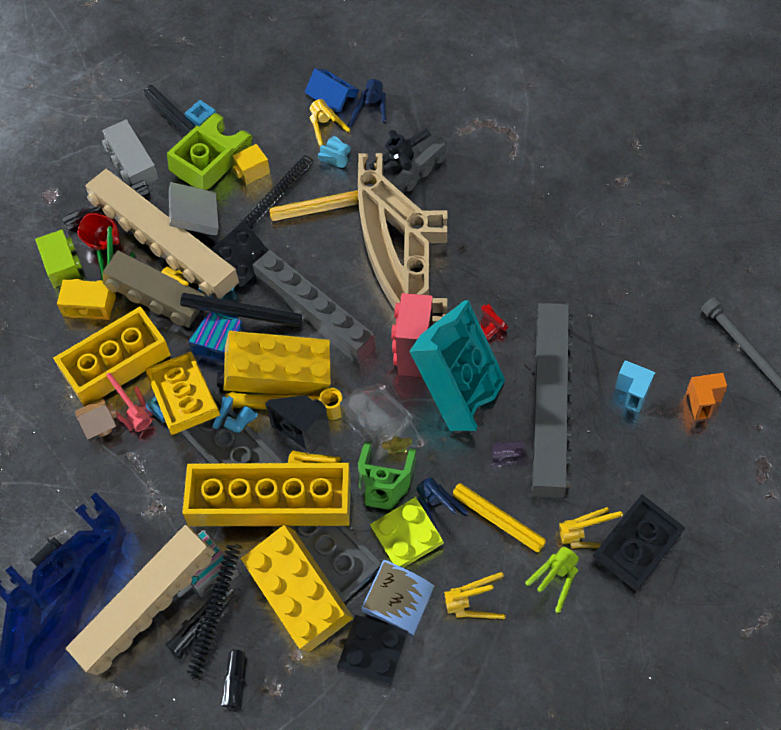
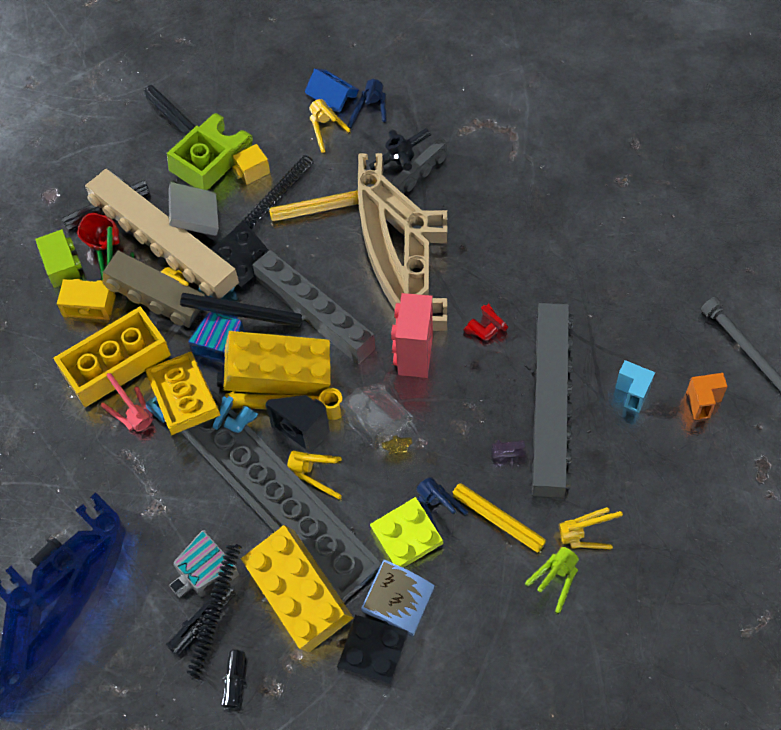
tan brick [65,525,216,676] -> none
medium nougat brick [75,399,117,440] -> none
light grey brick [102,119,159,185] -> none
yellow brick [182,463,351,526] -> none
dark azure plate [185,100,216,126] -> none
medium azure piece [317,136,351,168] -> none
bright green piece [358,441,417,510] -> none
teal piece [410,300,505,431] -> none
yellow plant [444,572,506,619] -> none
black plate [592,494,685,591] -> none

